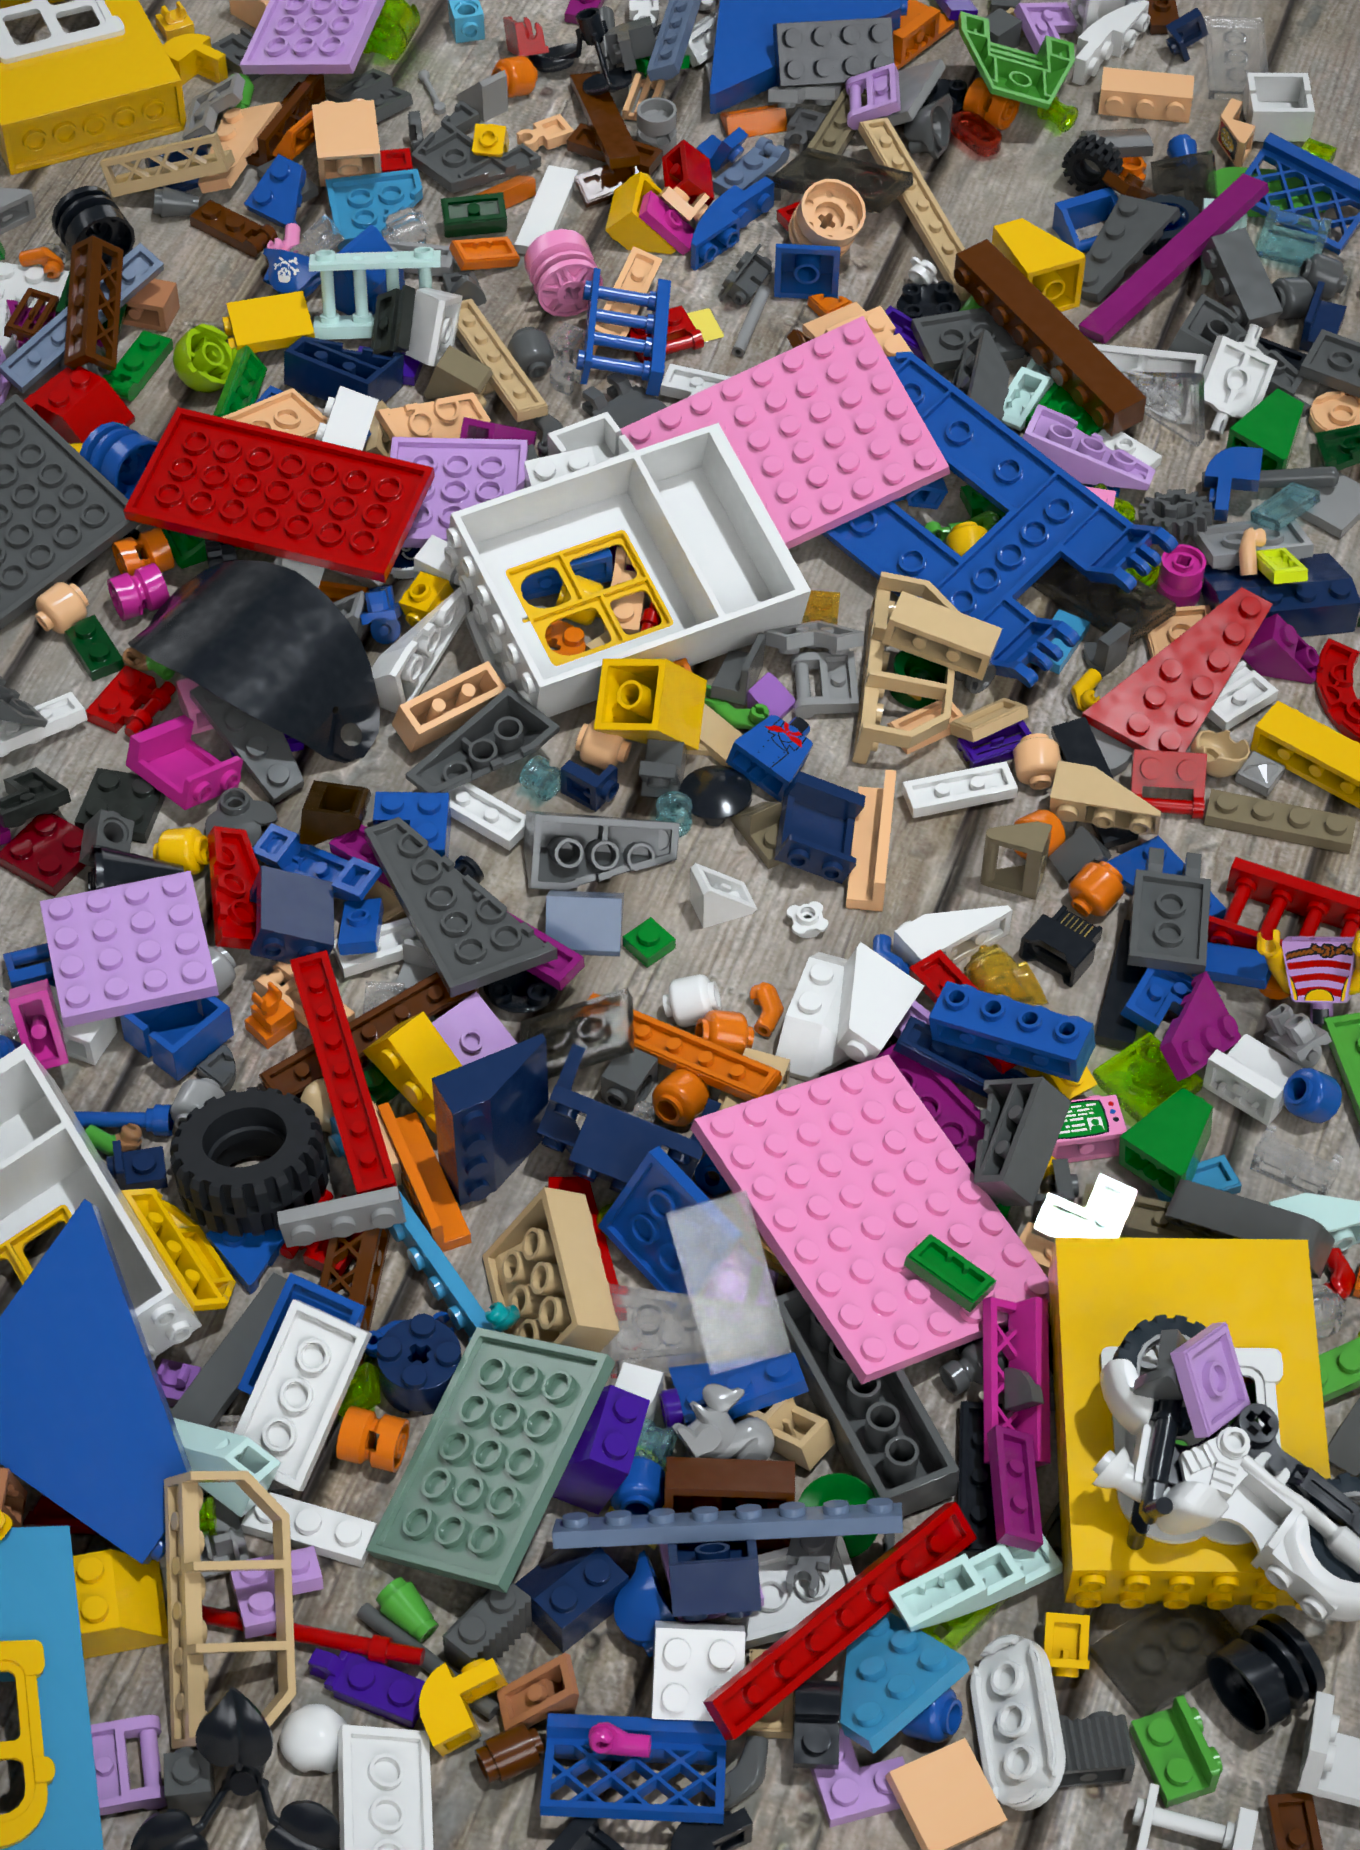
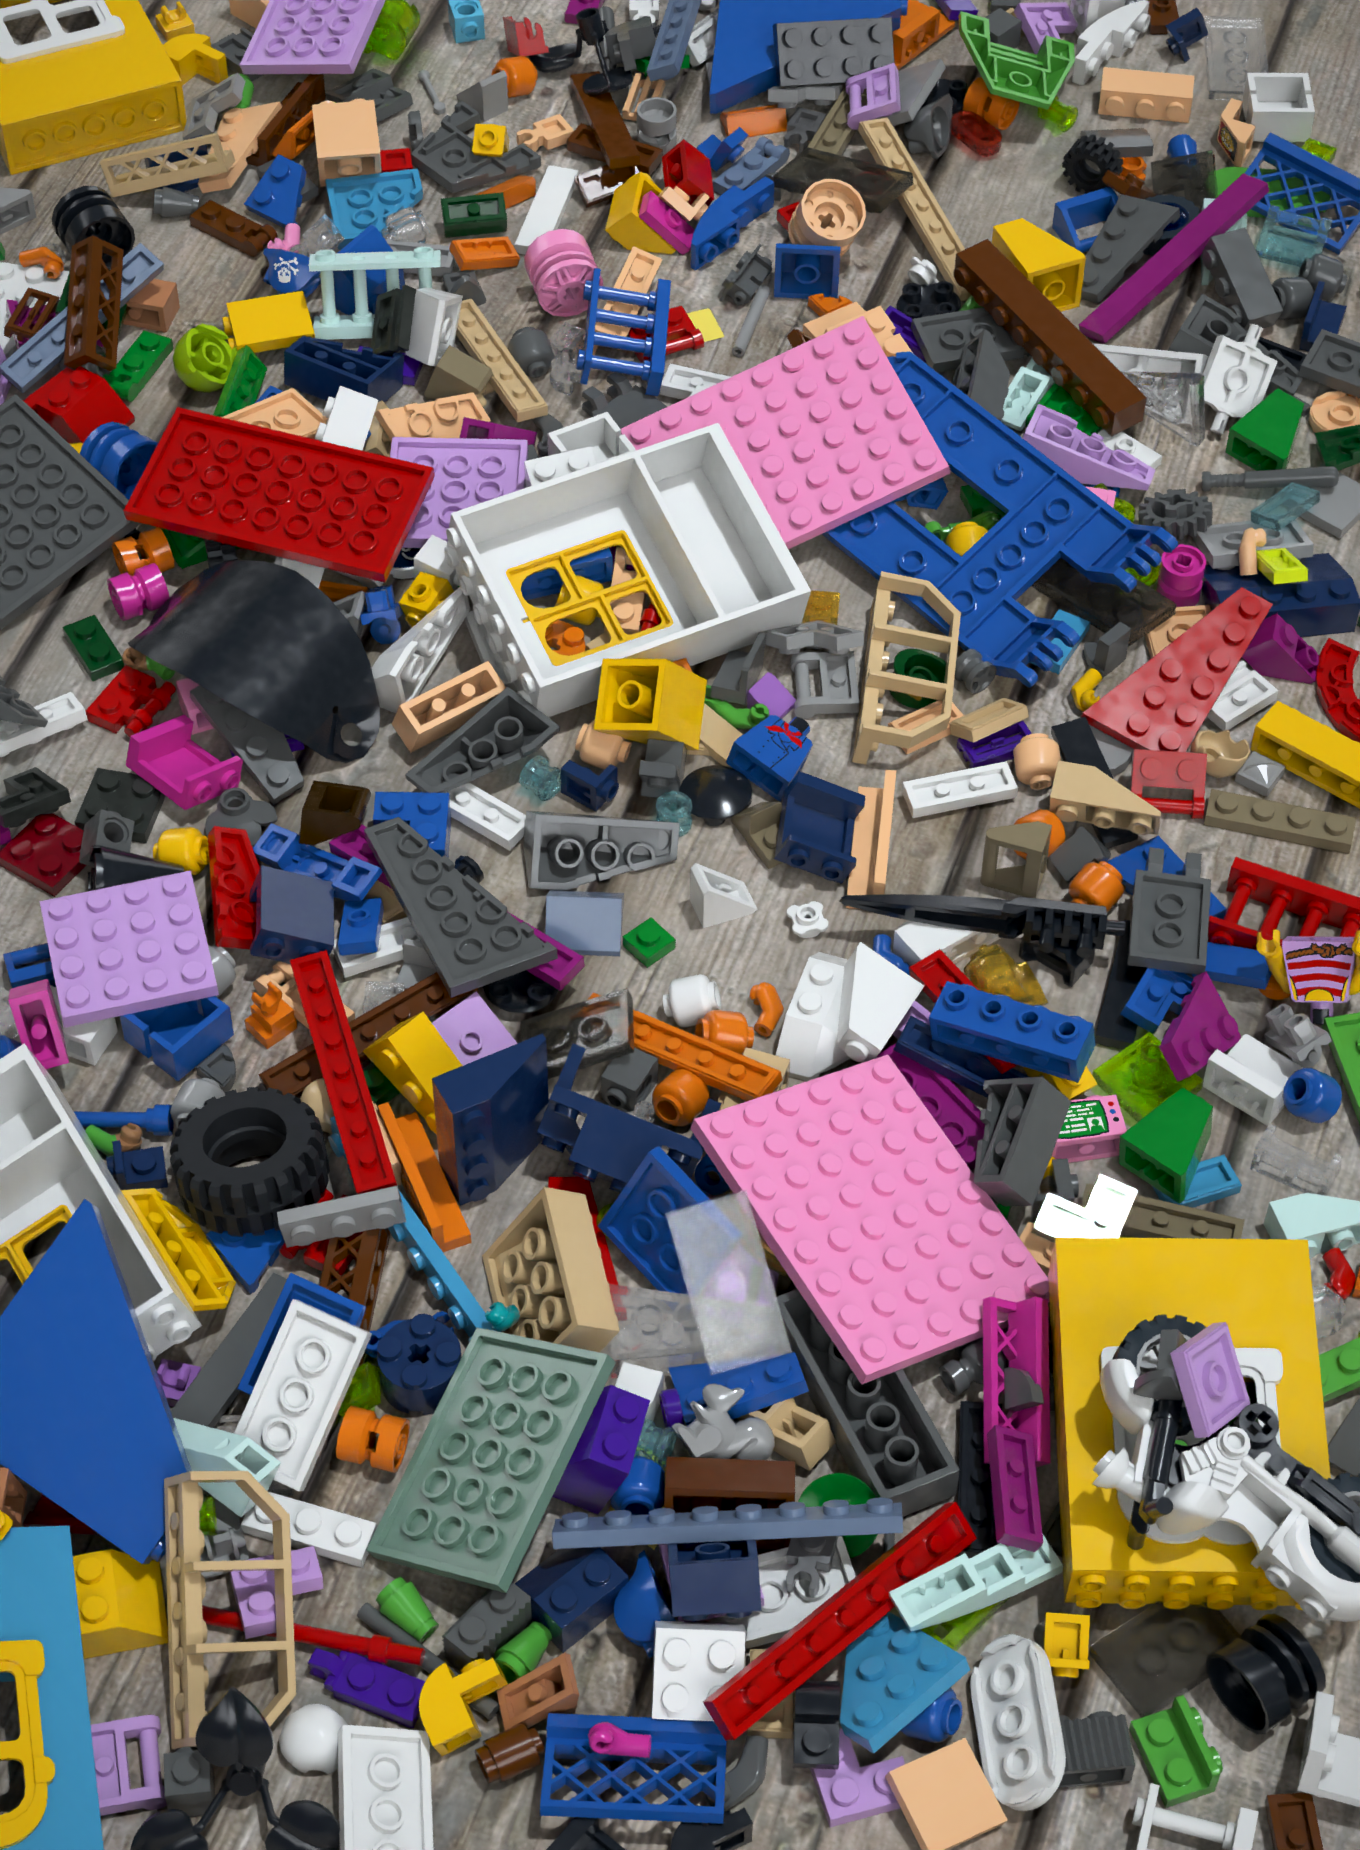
light nougat head [35,582,89,634] -> none
tan brick [882,591,1002,680] -> none
green plate [904,1234,997,1312] -> none
dark grey beam [1164,1179,1335,1279] -> none
blue brick [1204,446,1263,521] -> none
none -> bright green cone [495,1622,552,1684]
none -> black piece [839,894,1125,958]

